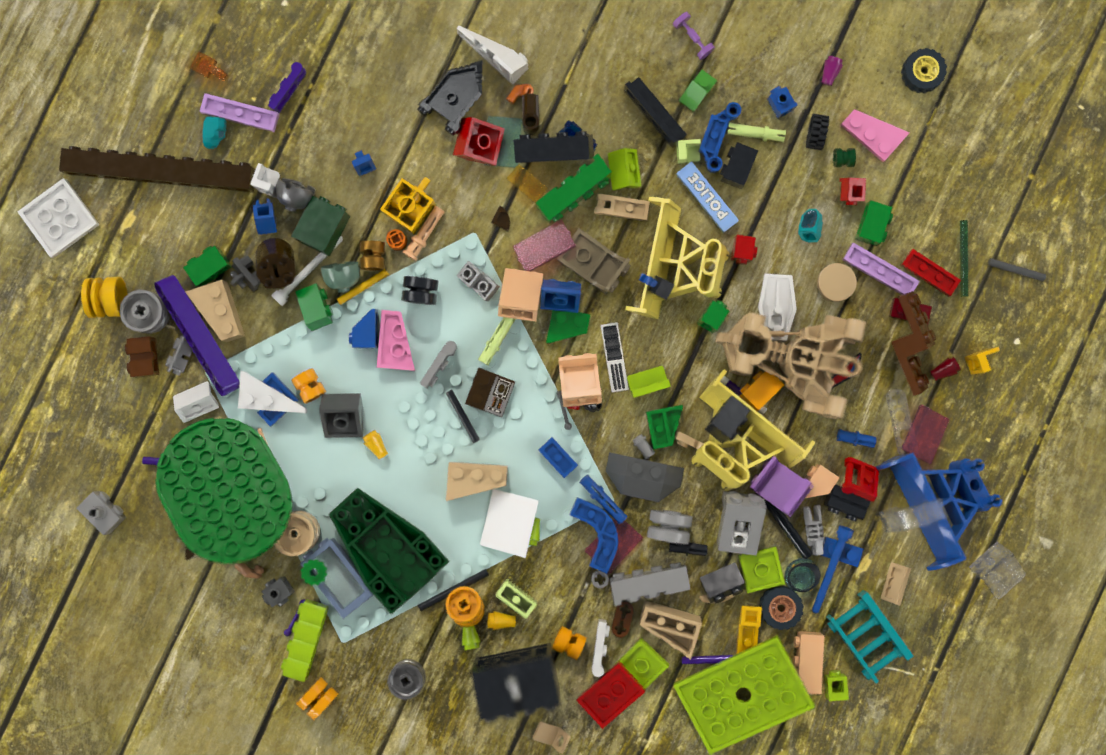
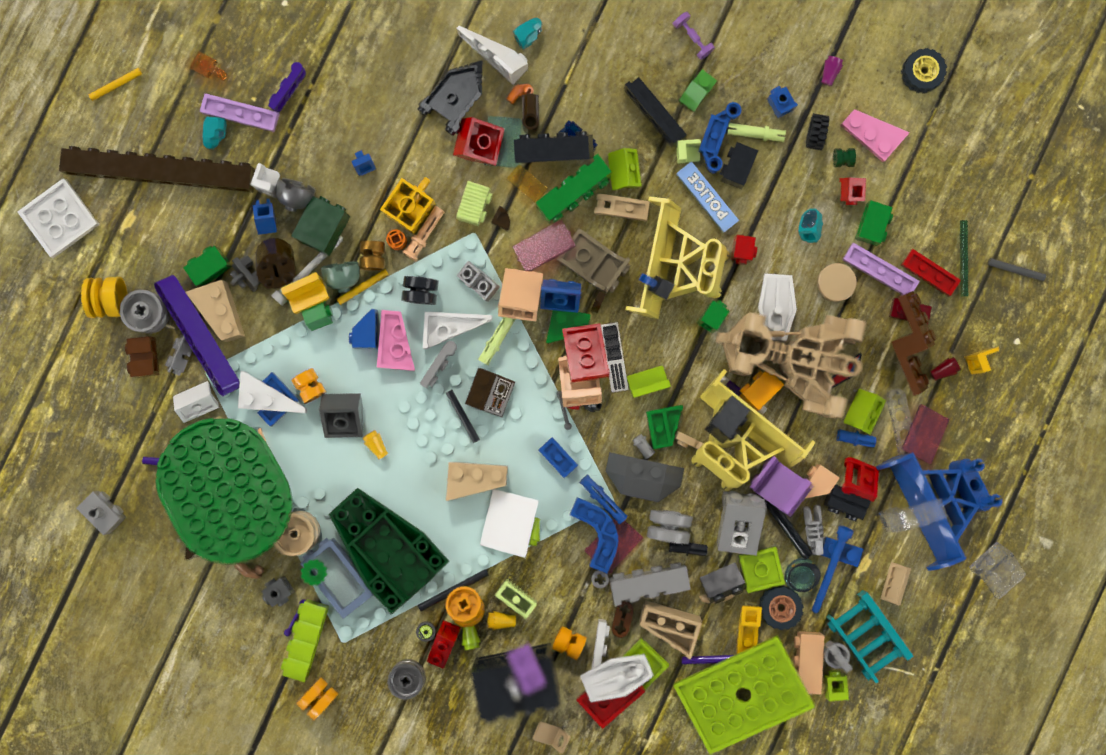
none -> yellow bar [88,67,143,101]
none -> yellow panel [281,272,329,314]
none -> tile [416,621,436,642]
none -> white wing [423,312,492,349]
none -> red bracket [426,620,461,669]
none -> yellowish green brick [456,181,493,226]
none -> medium lavender panel [507,644,546,694]
none -> teal rock [513,17,542,50]
none -> plate [562,323,610,383]
none -> white piece [580,654,653,702]
none -> dark brown tile [591,292,606,313]
none -> light grey piece [823,641,852,673]
none -> lime panel [843,389,886,435]

